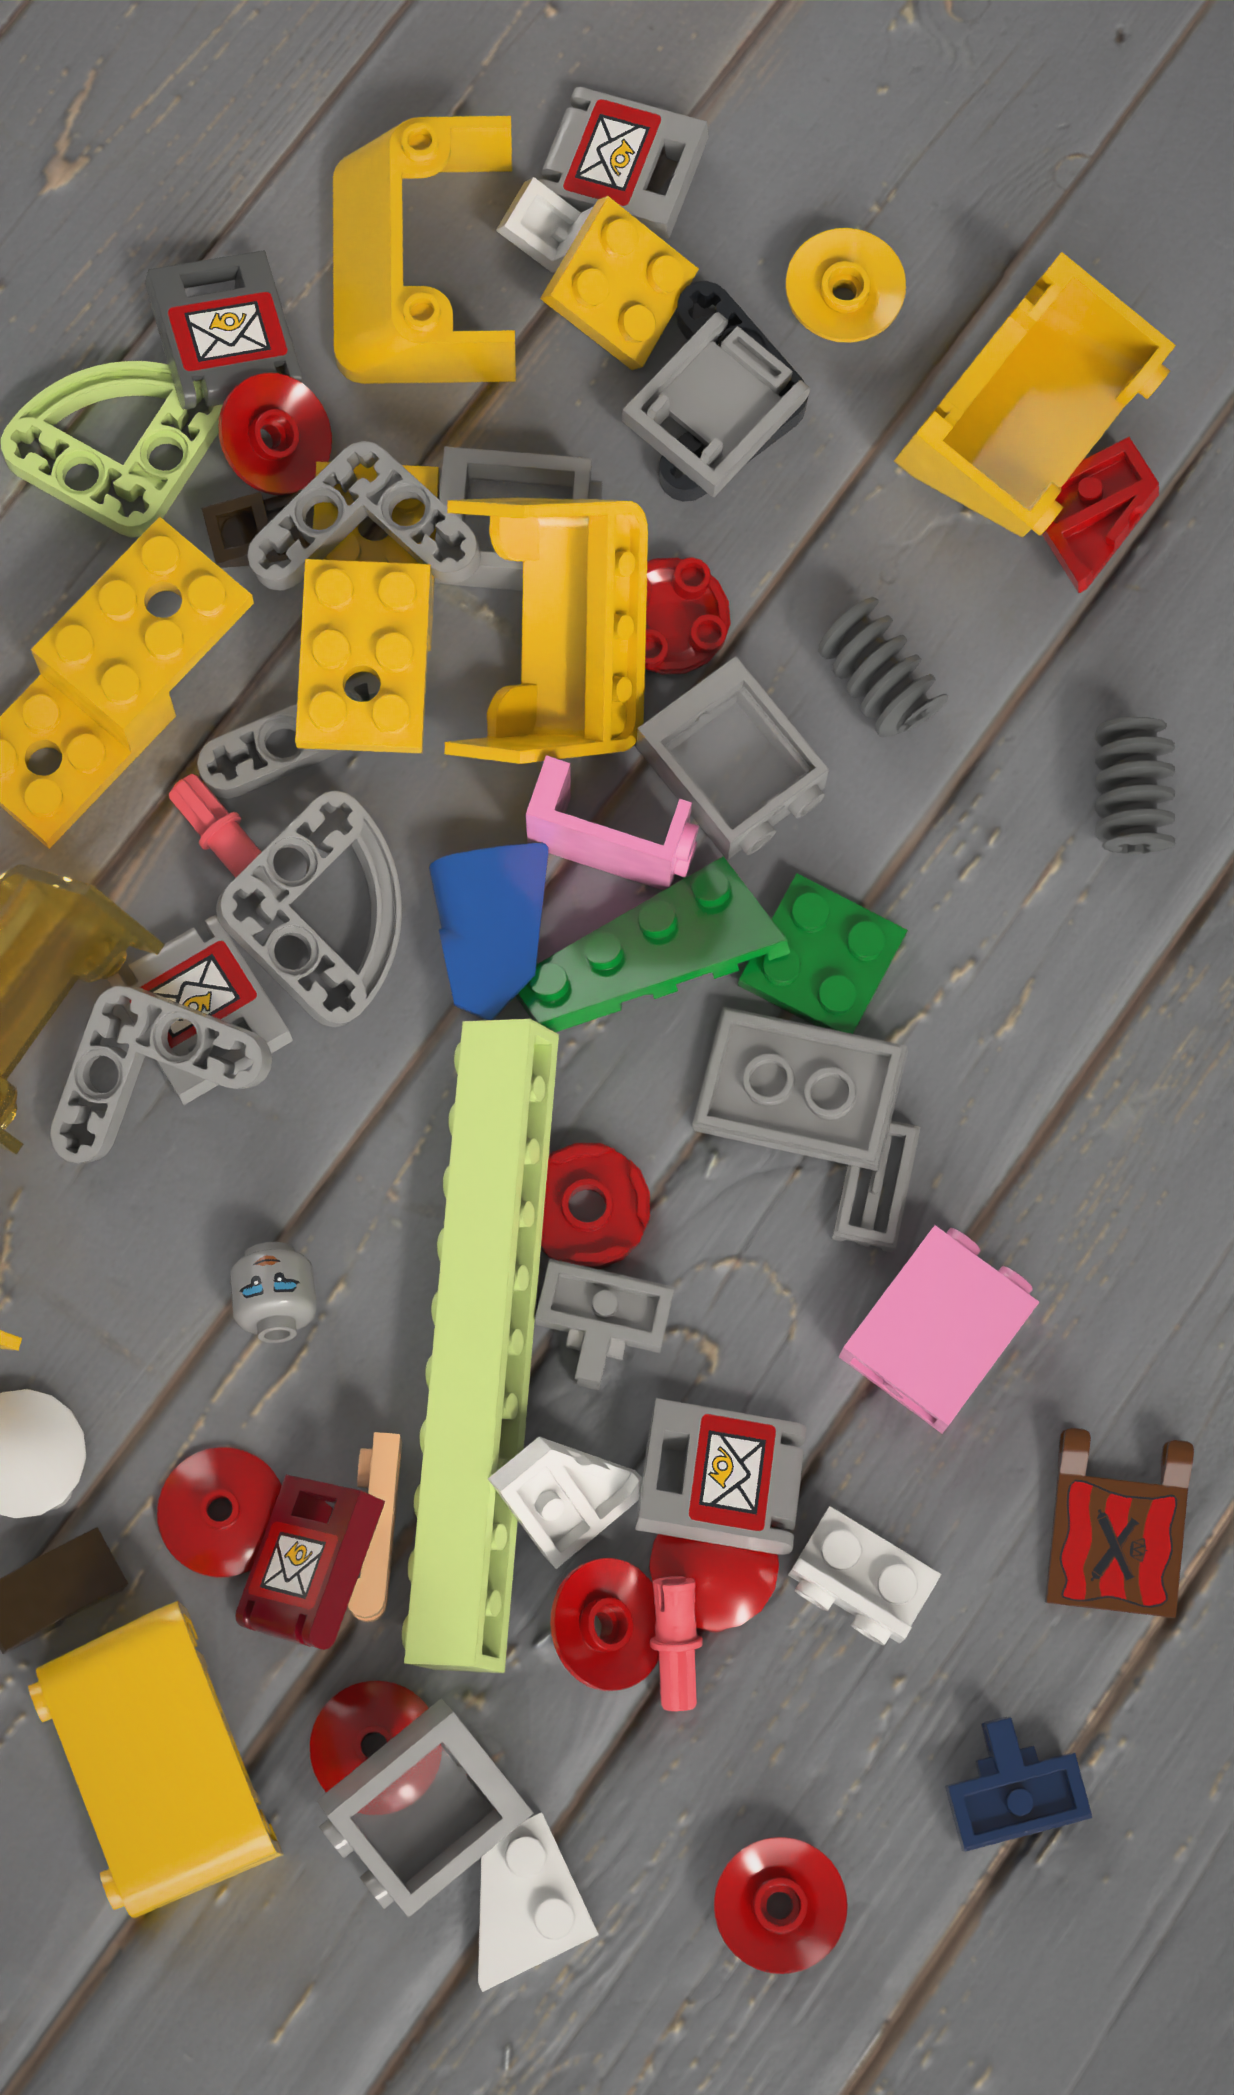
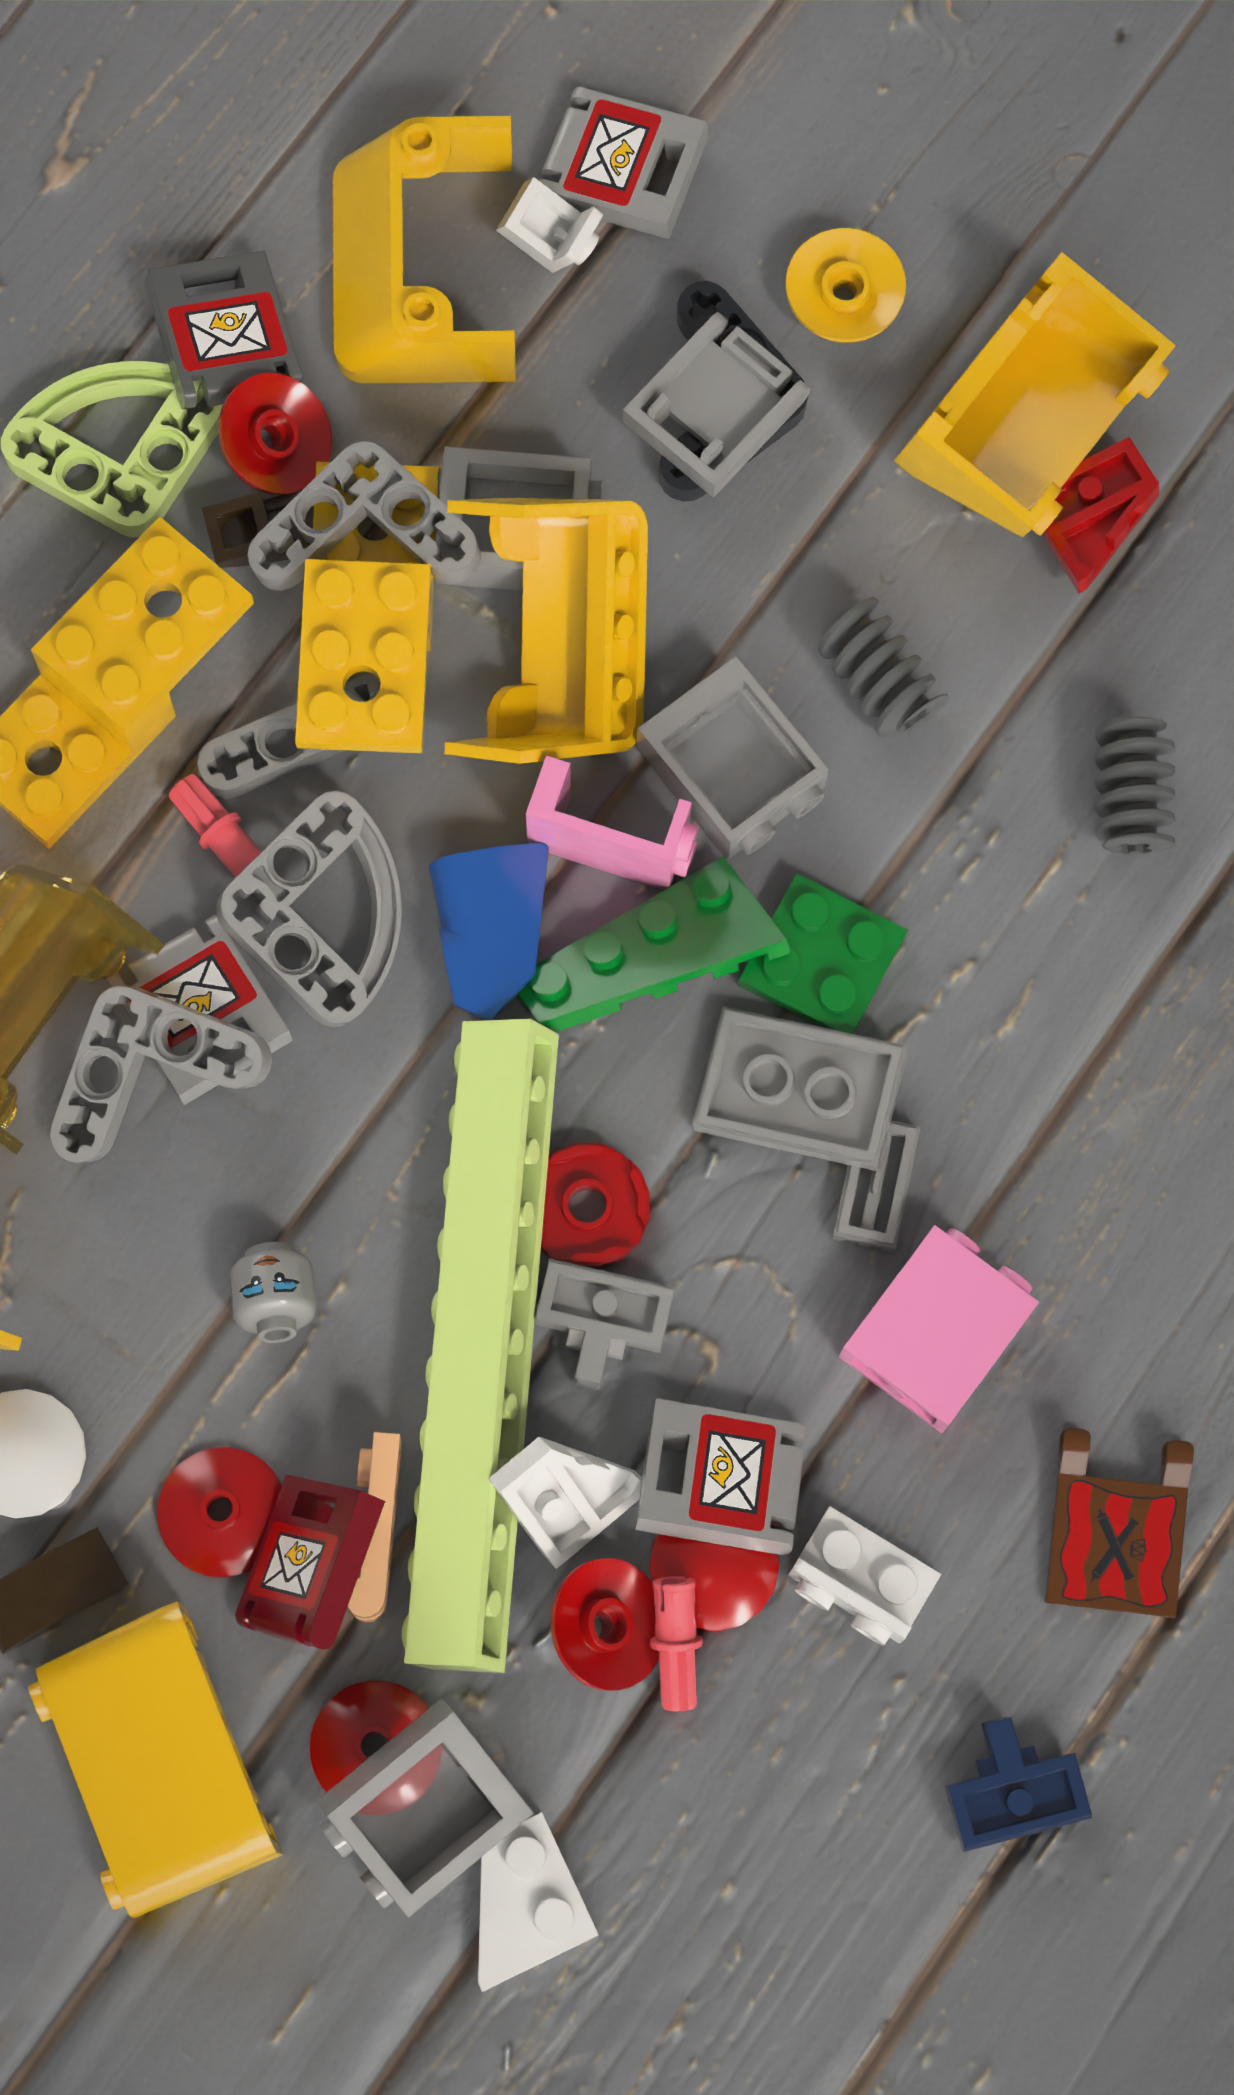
yellow plate [540,196,699,370] -> none
red dish [645,557,731,675] -> none
red dish [714,1837,848,1974] -> none

